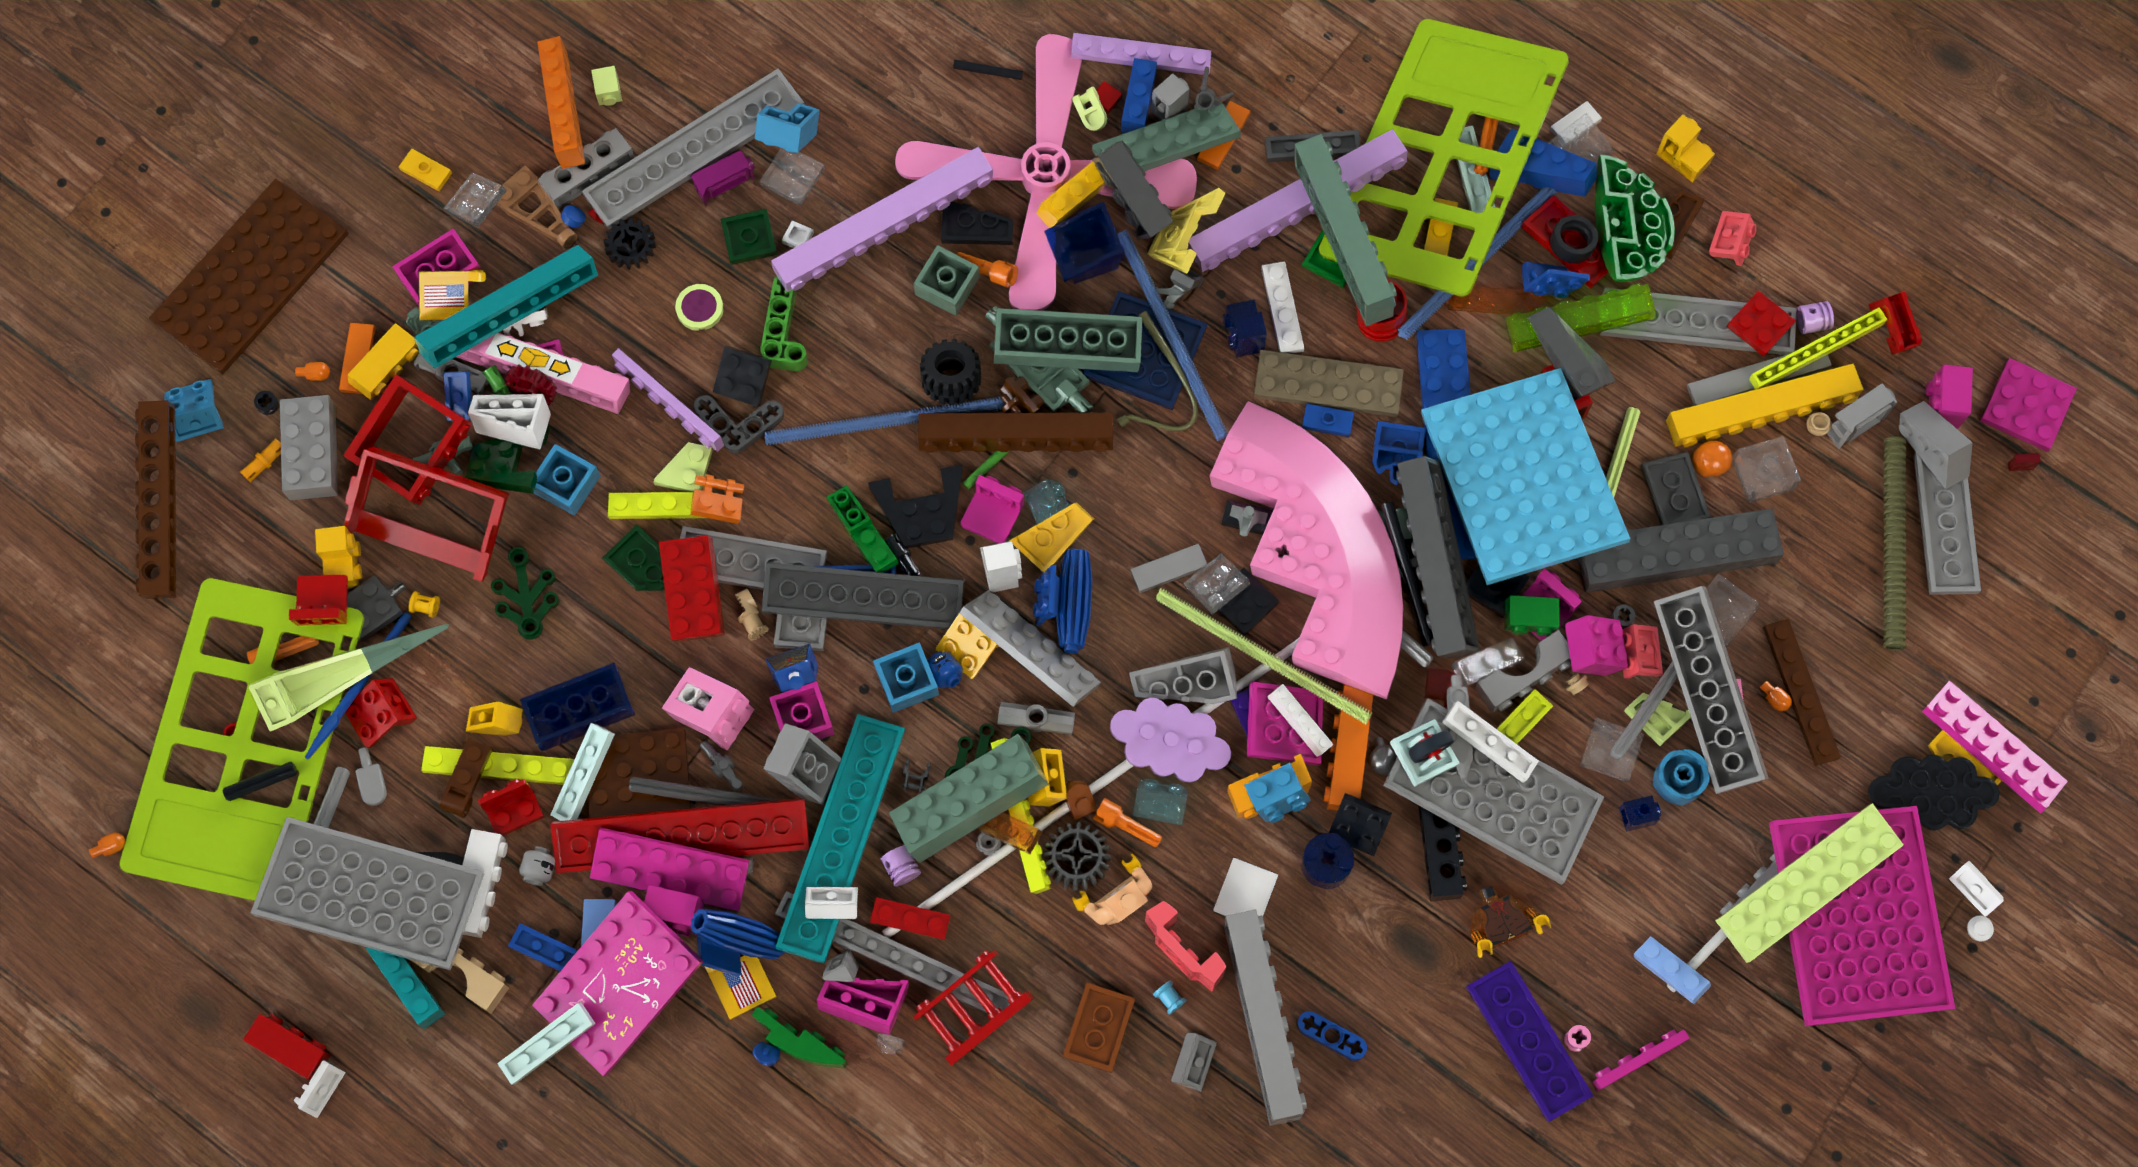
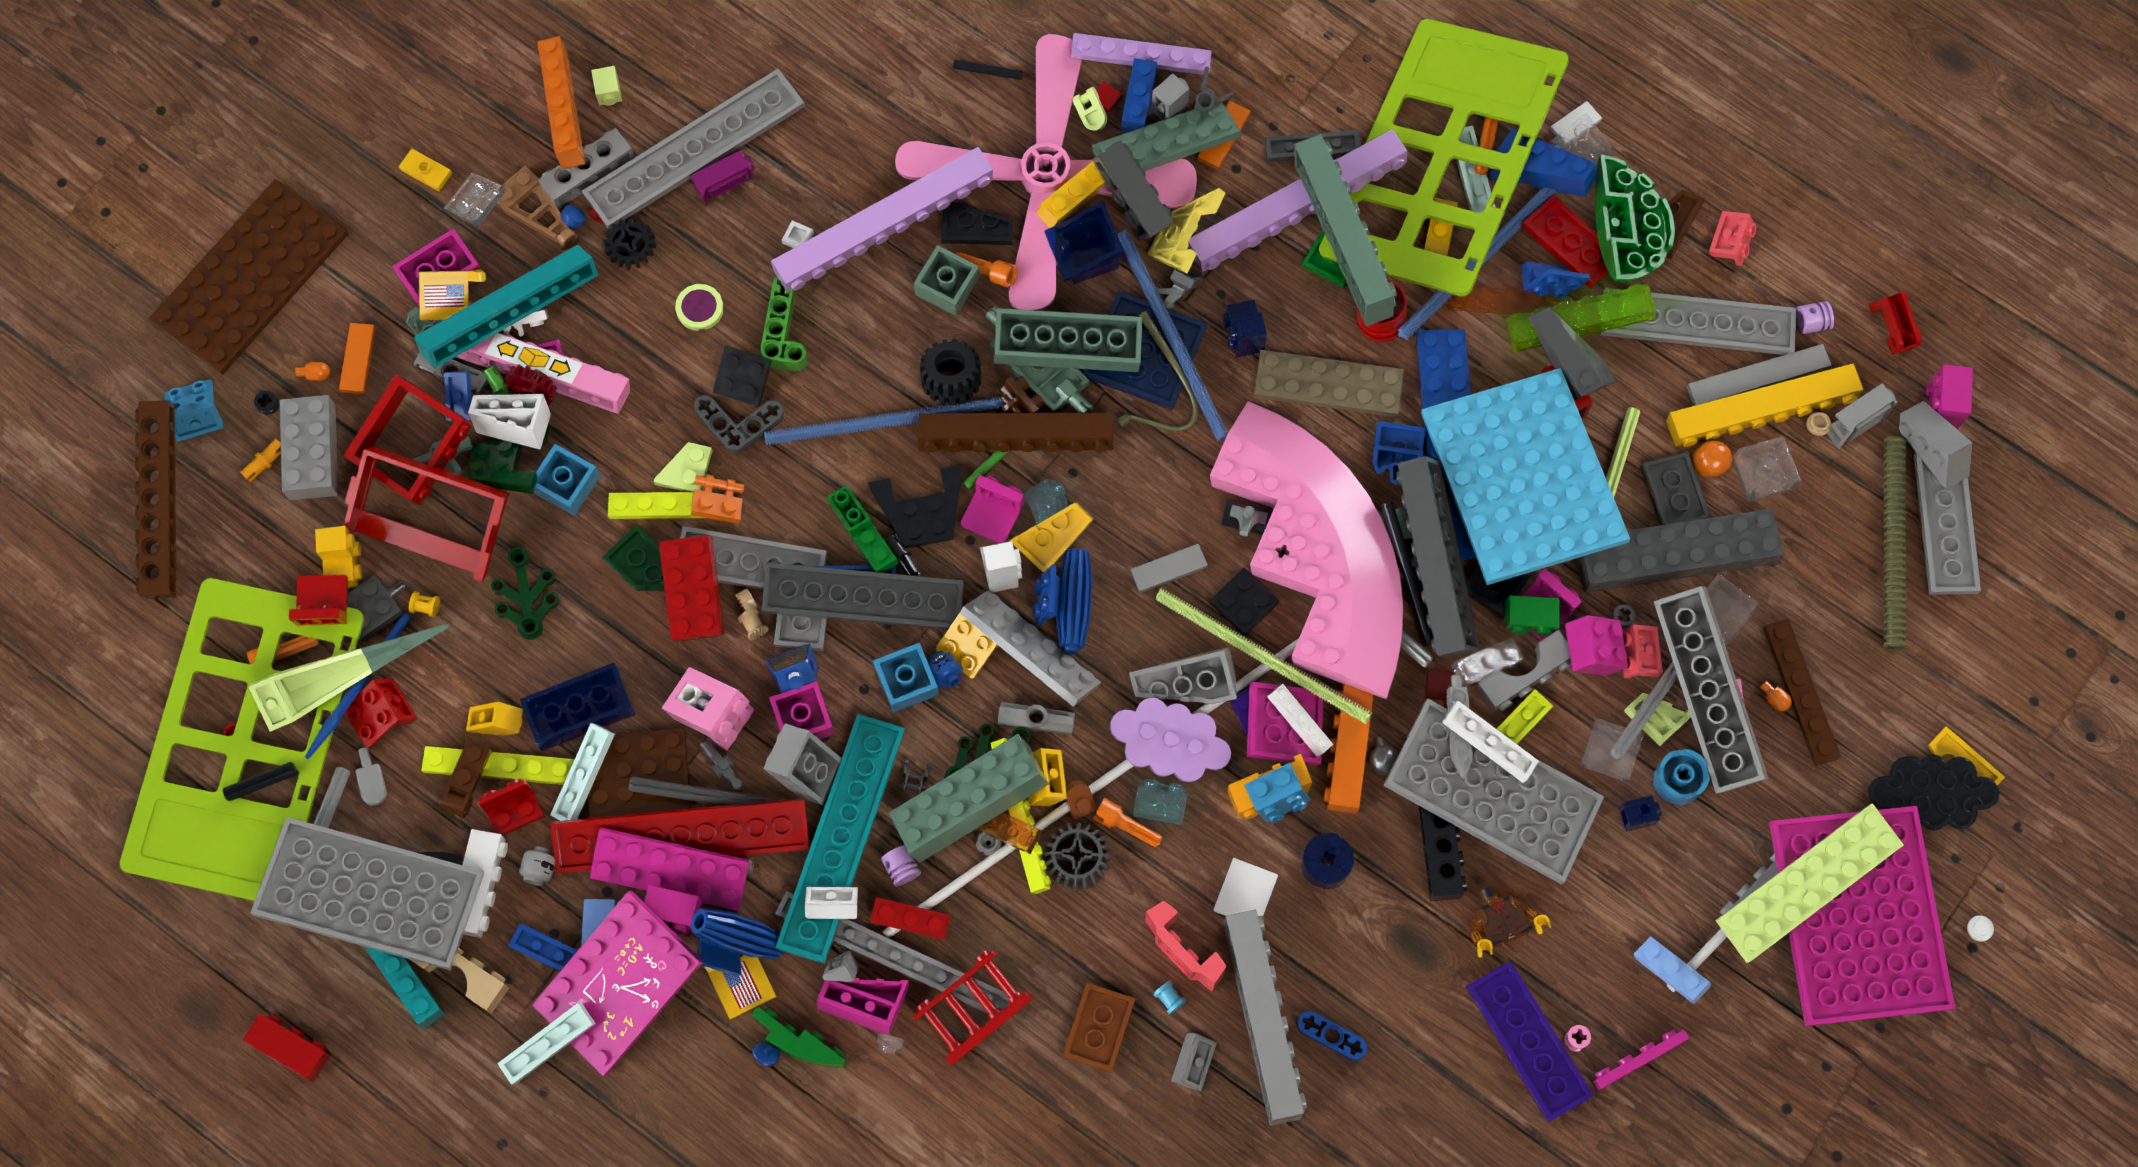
orange cylinder [89,832,125,858] -> none
white plate [294,1060,345,1118] -> none
yellow brick [348,323,419,400] -> none
lavender plate [612,348,724,452] -> none
dark green plate [721,209,777,265] -> none
dark azure brick [755,103,820,153] -> none
clear plate [760,148,825,206] -> none
light nougat torso [1072,854,1152,925] -> none
clear plate [1183,554,1250,614] -> none
white plate [1261,261,1304,354] -> none
blue plate [1302,404,1354,437] -> none
black plate [1327,793,1392,856] -> none
light aqua plate [1390,719,1460,787] -> none
black tyre [1550,216,1598,263] -> none
tan plate [1565,673,1589,695] -> none
yellow brick [1656,115,1715,183] -> none
red plate [1726,290,1796,357] -> none
neon yellow piece [1749,307,1888,390] -> none
plate [1922,680,2068,814] -> none
white plate [1949,861,2004,917] -> none
dark pink plate [1980,358,2077,452] -> none
dark red tile [2008,453,2041,471] -> none

